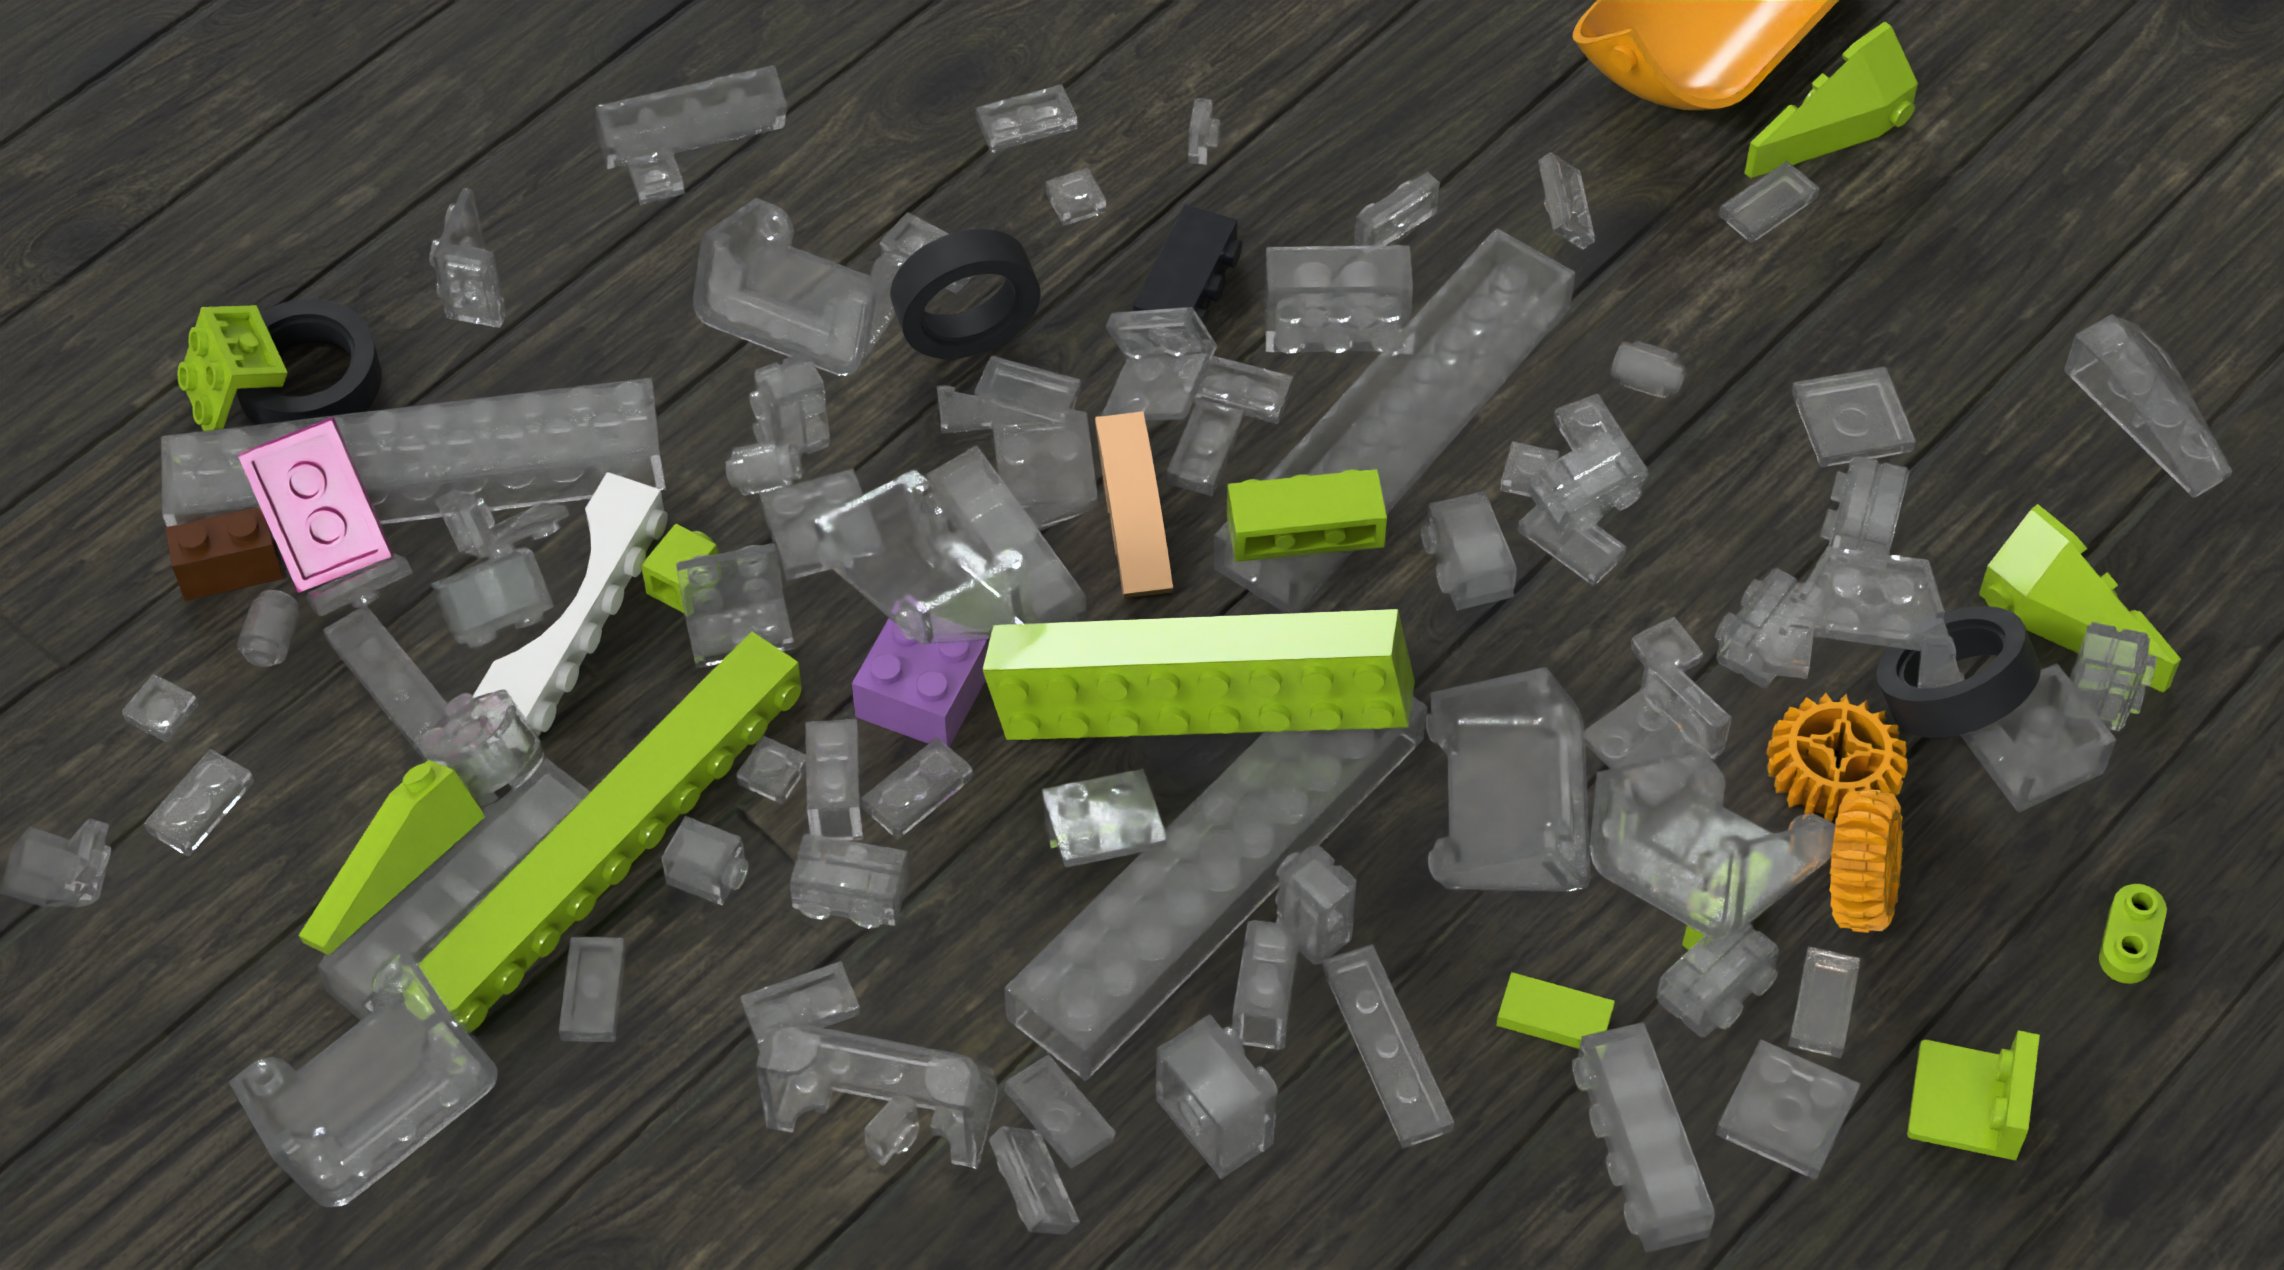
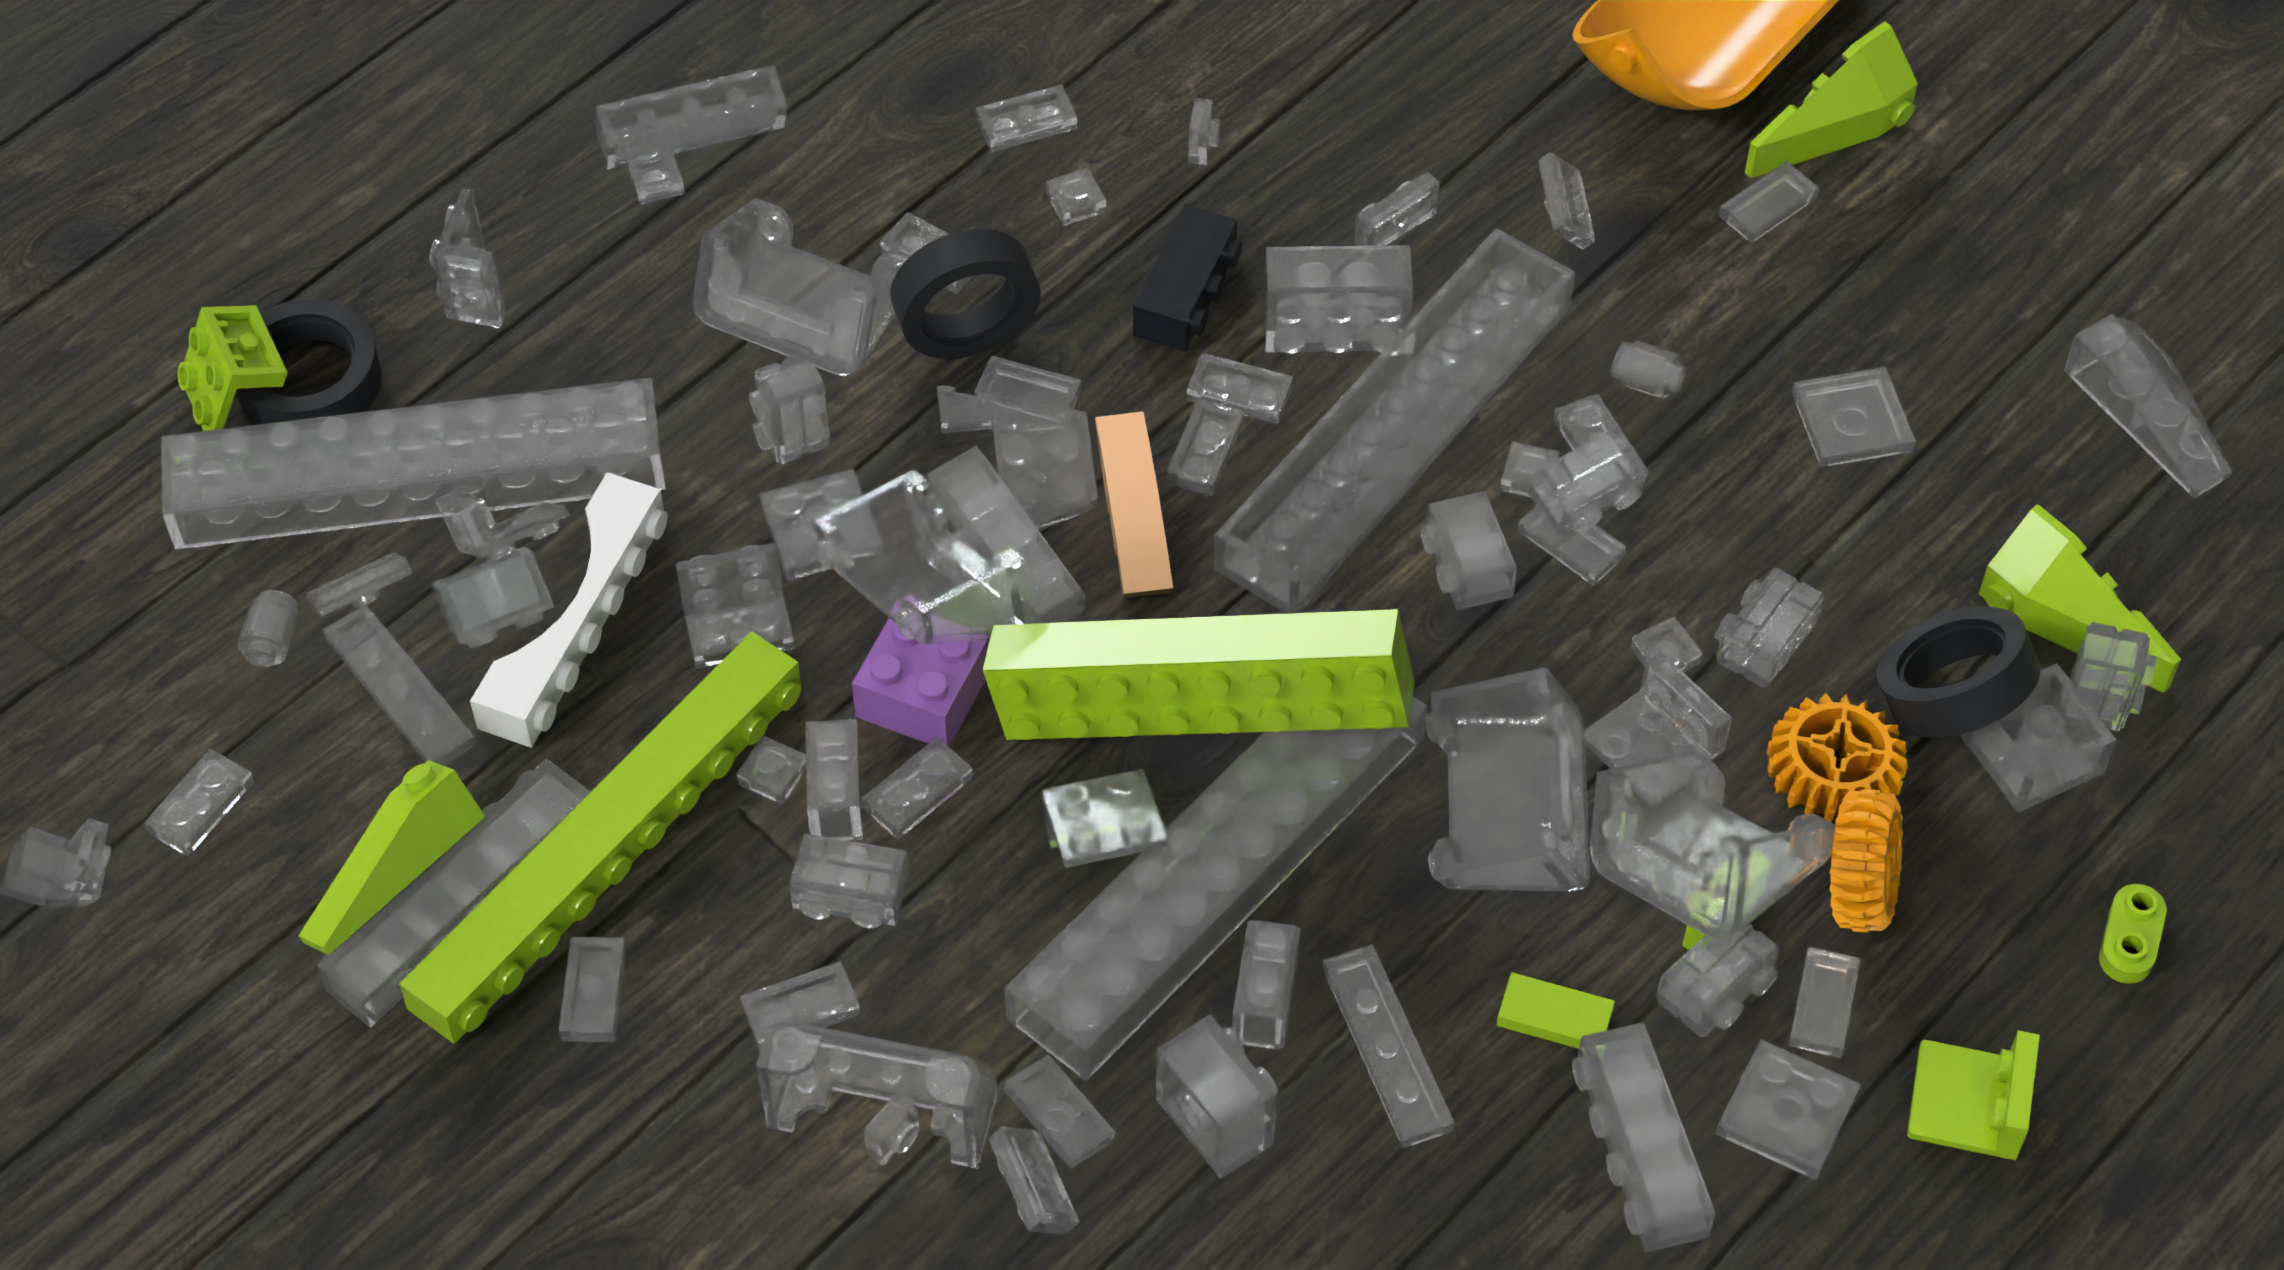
clear plate [122,674,198,743] -> none
reddish brown brick [165,507,283,601] -> none
clear windscreen [229,945,498,1207] -> none
plate [238,417,393,593] -> none
clear brick [417,689,544,806] -> none
lime brick [641,524,721,615] -> none
clear brick [661,816,749,906] -> none
clear brick [726,438,802,496] -> none
clear bracket [1102,307,1217,421] -> none
lime brick [1227,469,1387,562] -> none
clear brick [1275,845,1357,965] -> none
clear wing [1761,546,1965,688] -> none
clear brick [1820,455,1910,573] -> none

